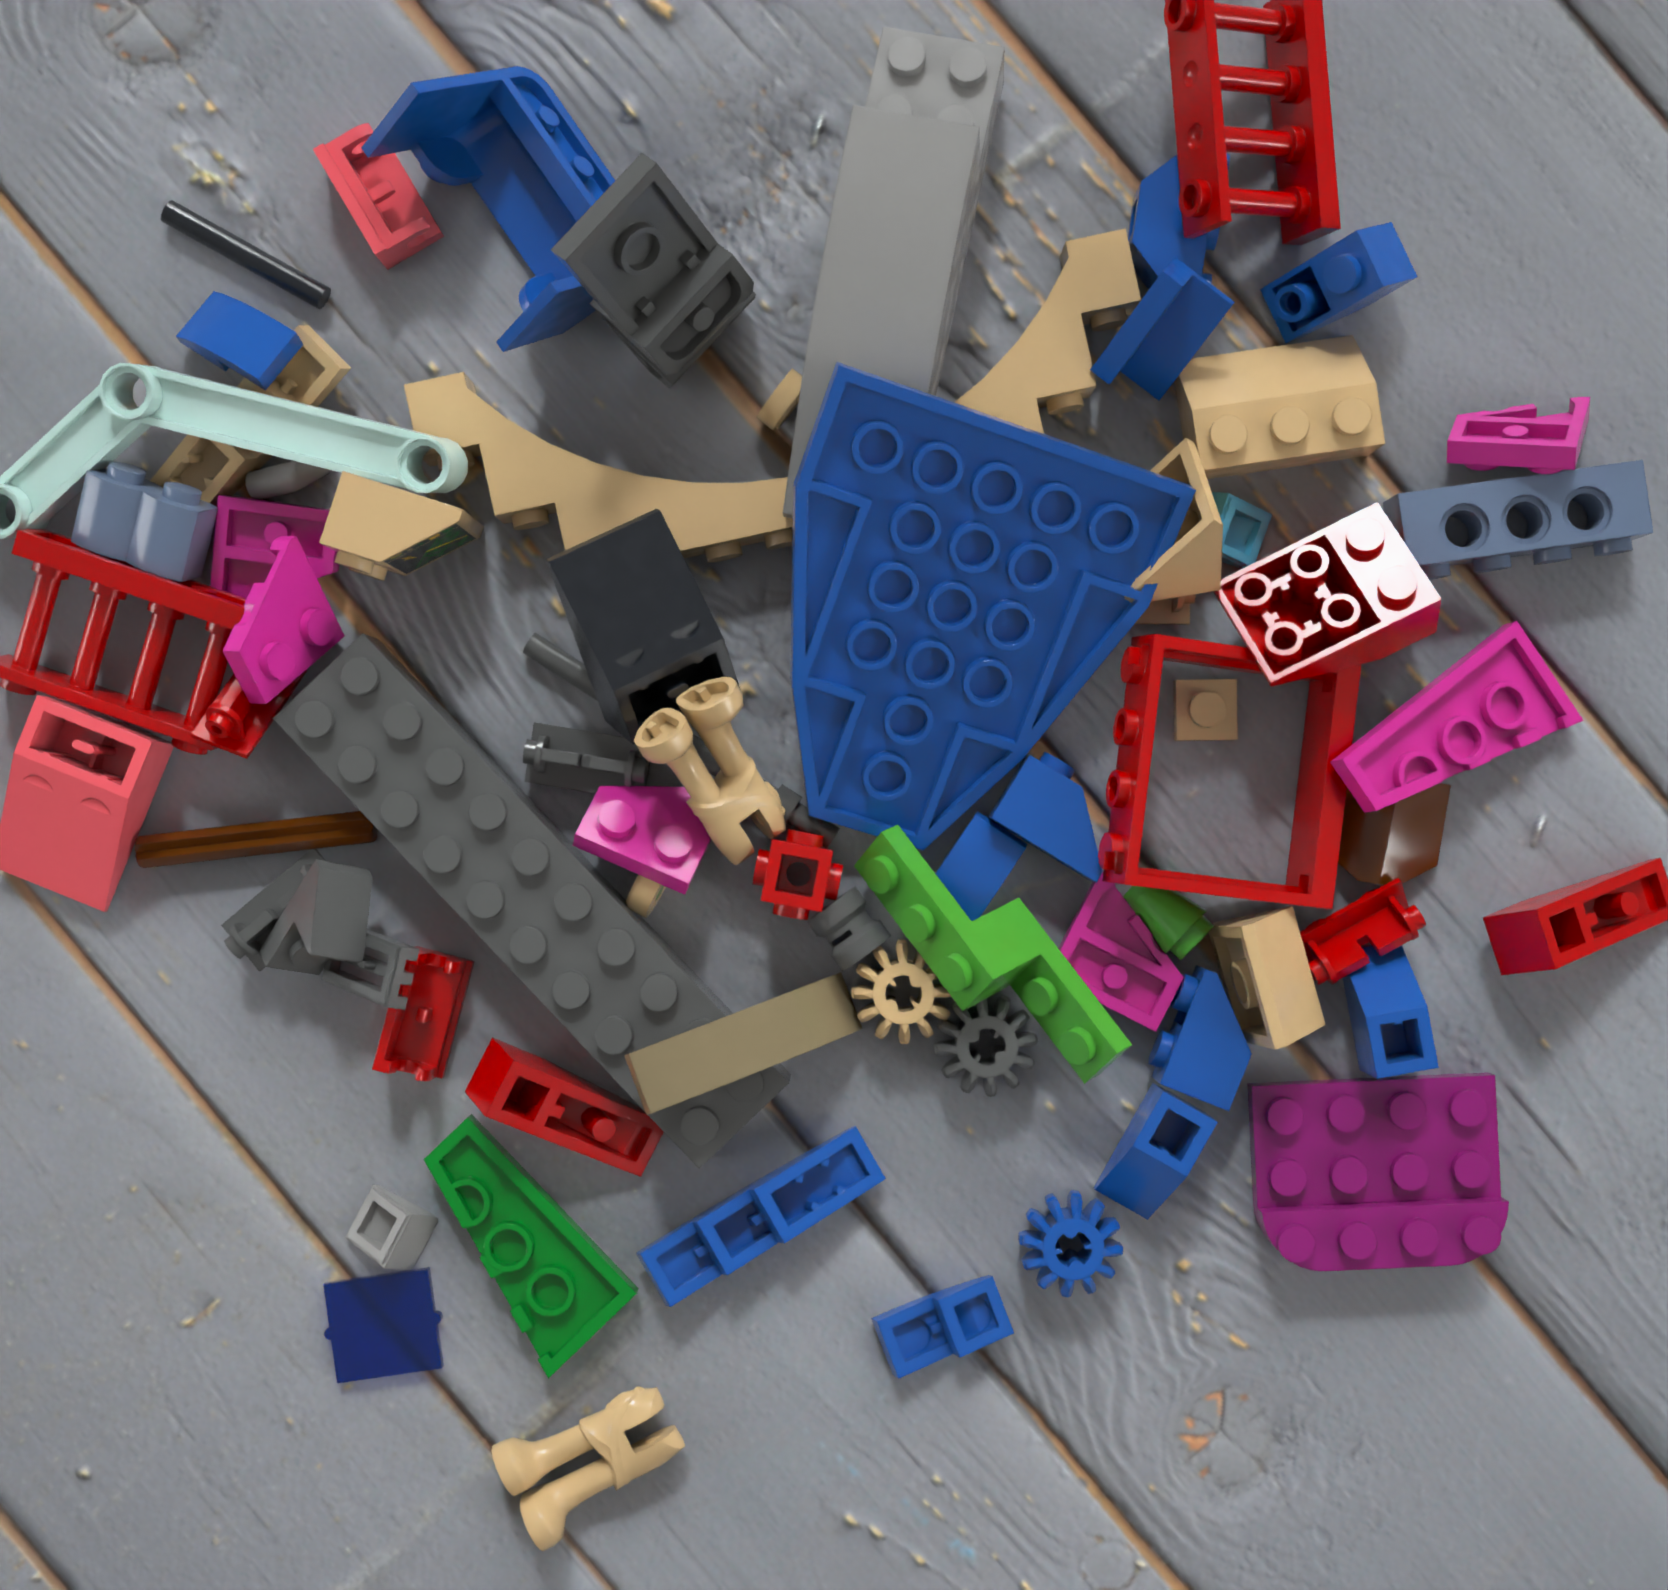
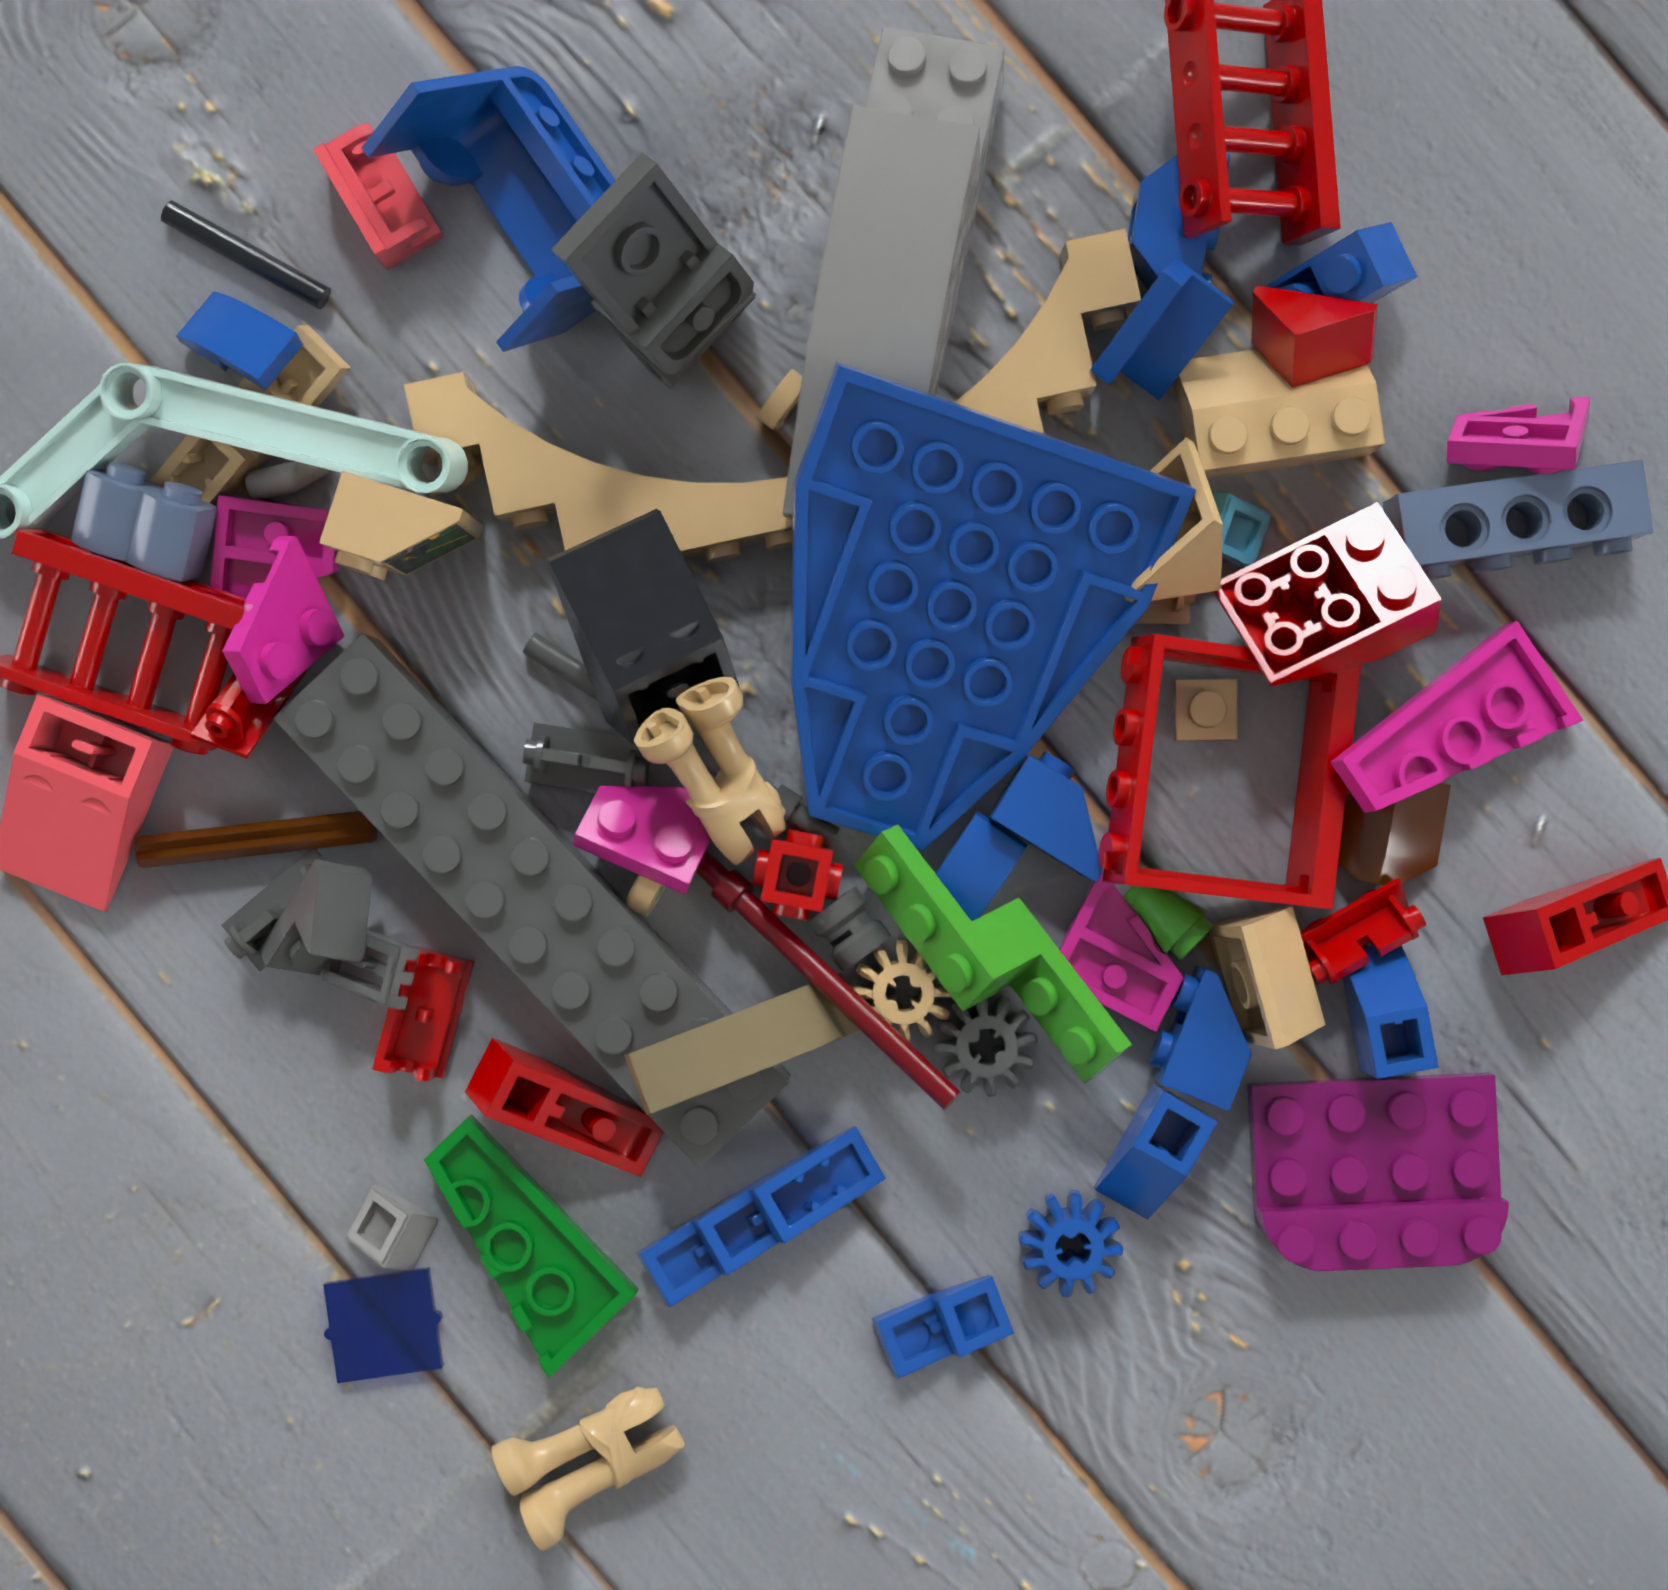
none -> dark red bar [696,850,961,1110]
none -> red slope [1251,286,1378,388]

